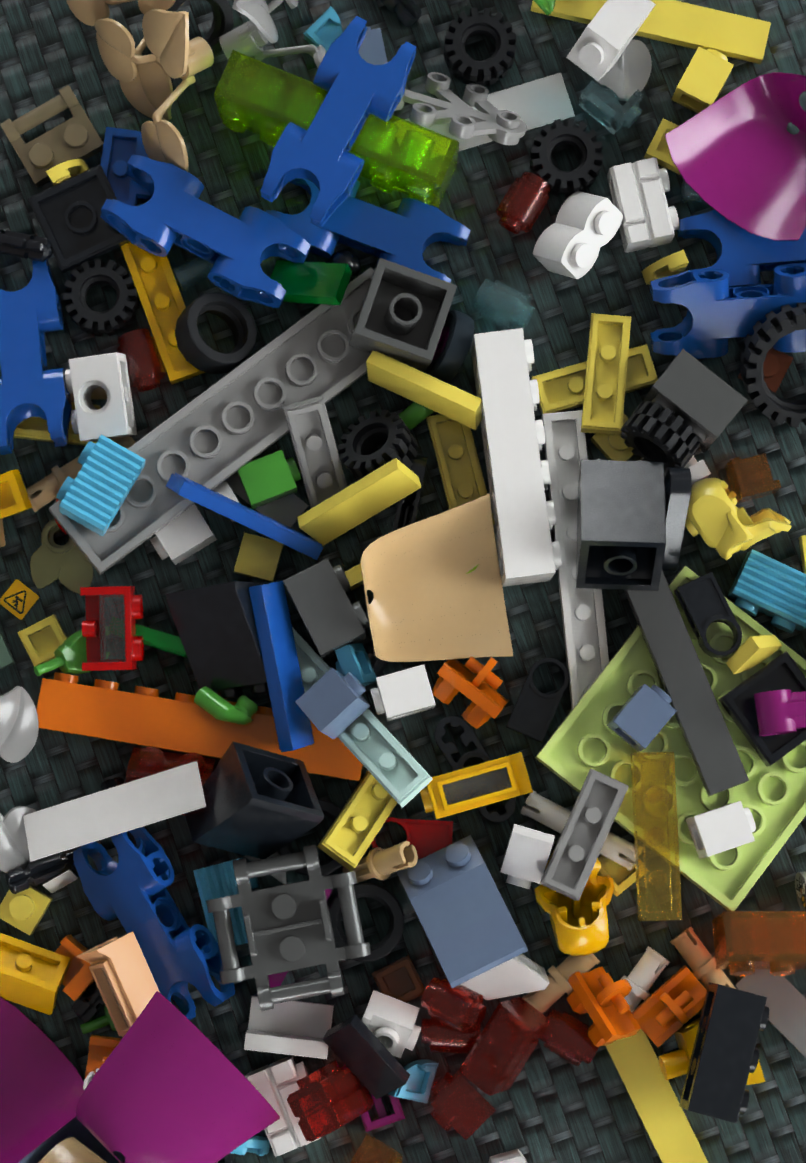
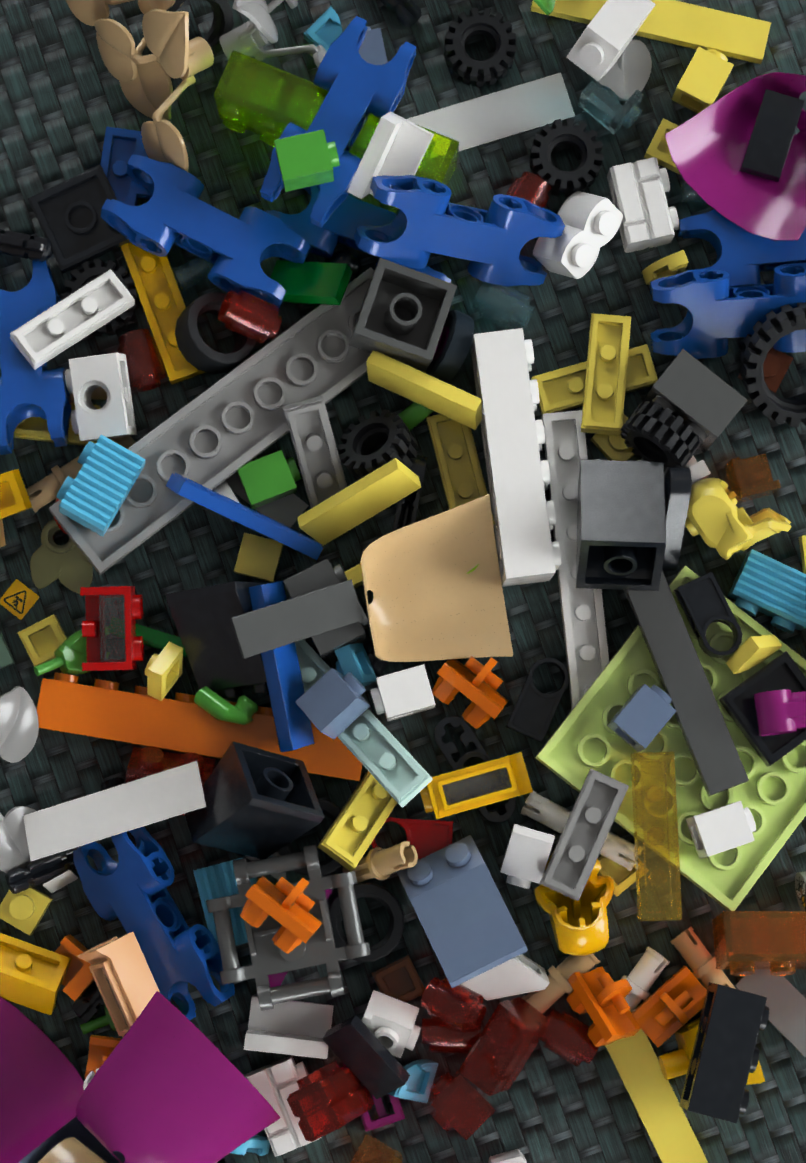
dark tan plate [0,85,104,188] -> none
light yellow tile [46,159,90,186] -> none
white brick [150,504,217,565] -> none
light grey plant [395,72,527,145] -> none
none -> white tile [10,269,135,370]
none -> light yellow plate [145,641,184,701]
none -> clear red brick [218,290,282,343]
none -> dark grey tile [230,579,364,659]
none -> orange hips [240,876,322,954]
none -> bright green brick [274,129,340,192]
none -> white panel [347,111,434,199]
none -> blue piece [354,175,565,287]
none -> black slope [740,89,805,182]

